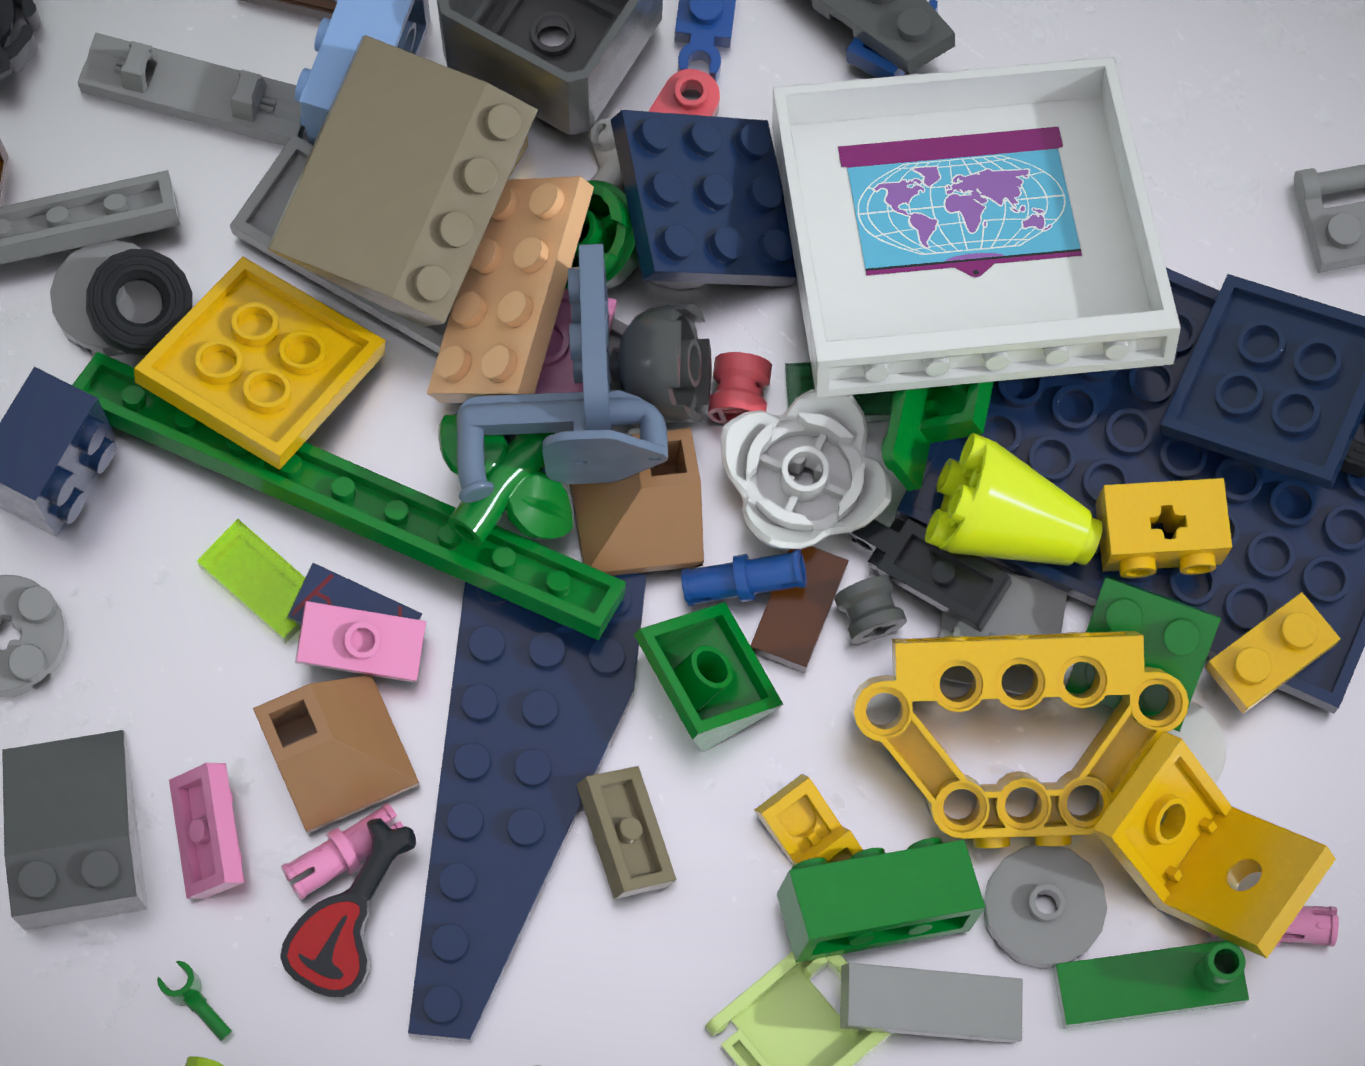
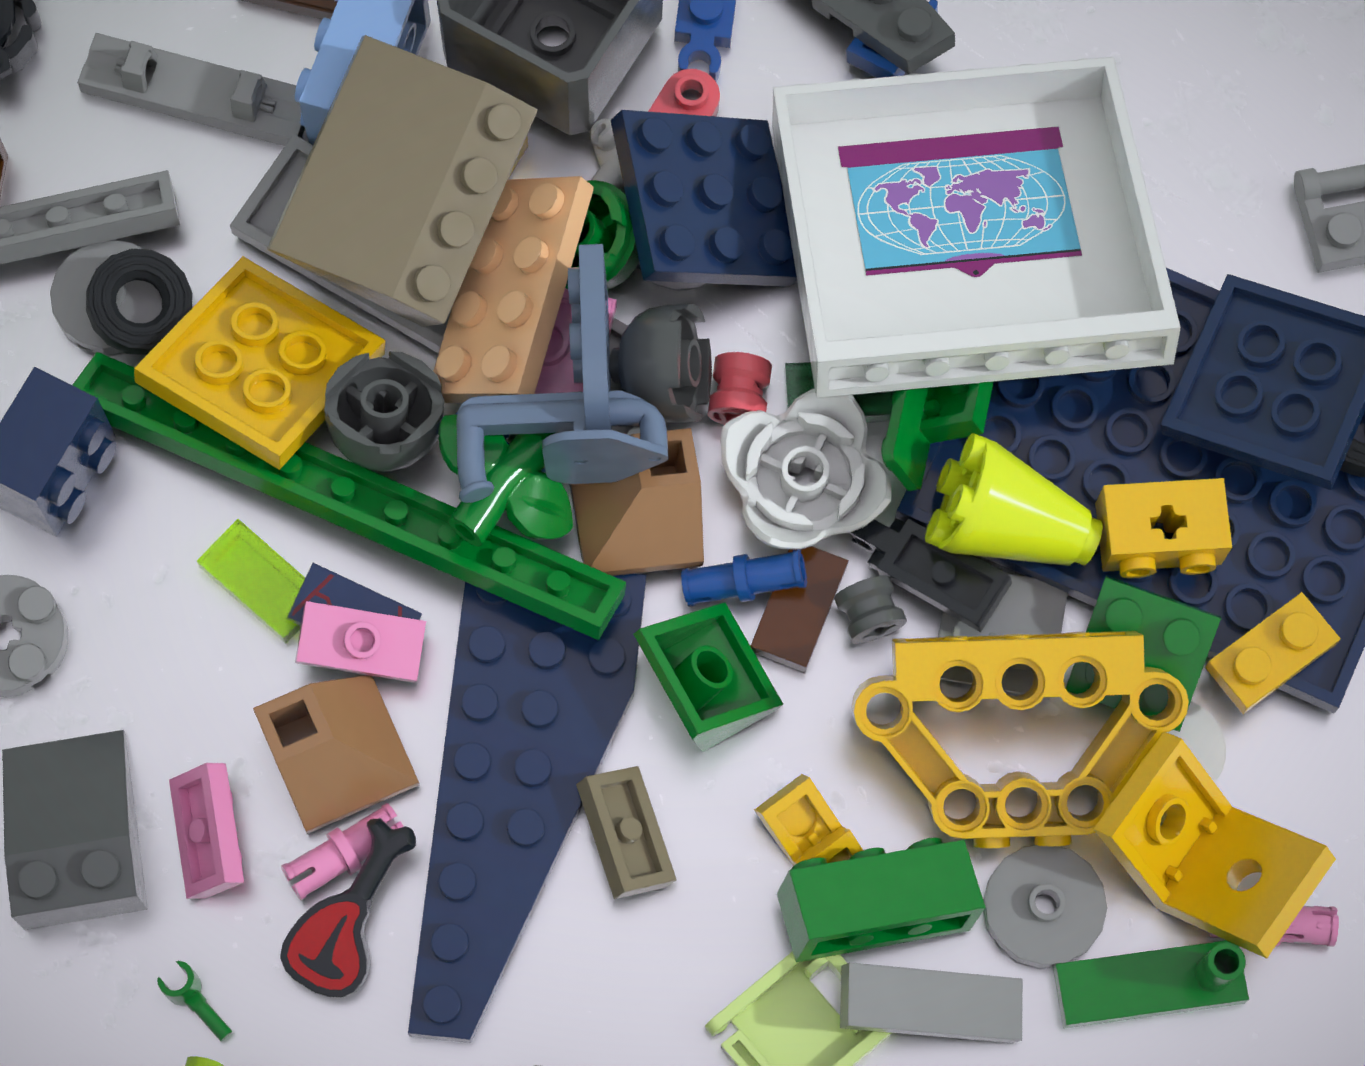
none -> dark grey cylinder [324,351,444,472]

